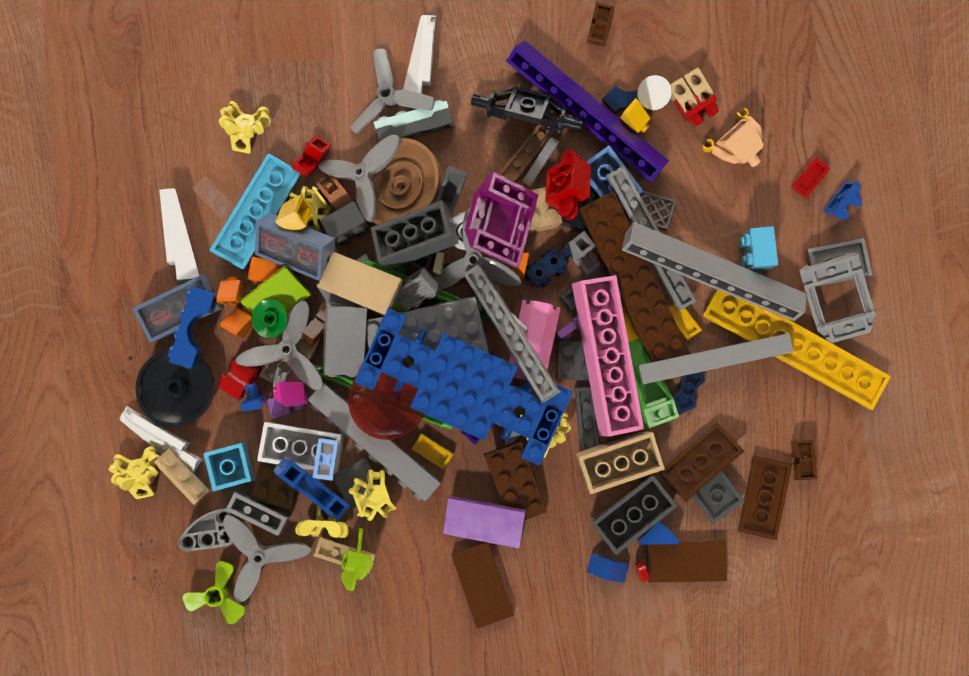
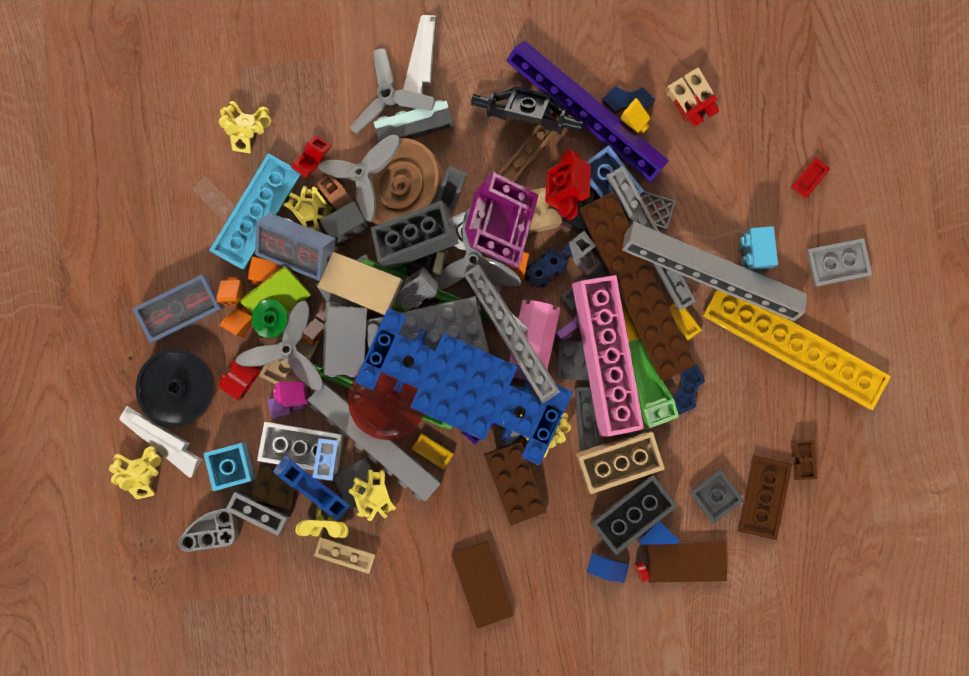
tan plate [154,448,209,505] -> none
white wedge [159,188,199,283] -> none
blue arch [168,287,217,369] -> none
lime piece [183,561,246,624] -> none
light grey piece [223,514,311,603] -> none
blue tile [240,383,268,412] -> none
light grey piece [268,366,290,388] -> none
yellow brick [275,194,312,231] -> none
lime piece [341,528,374,591] -> none
medium lavender tile [443,496,526,548] -> none
light grey beam [523,136,560,187] -> none
reddish brown piece [587,3,614,47] -> none
white sticker [638,75,672,110] -> none
light grey tile [638,333,794,385] -> none
reddish brown tile [659,423,744,503] -> none
light nougat torso [702,108,763,167] -> none
light grey wedge [799,253,877,343] -> none
blue tile [823,181,862,219] -> none

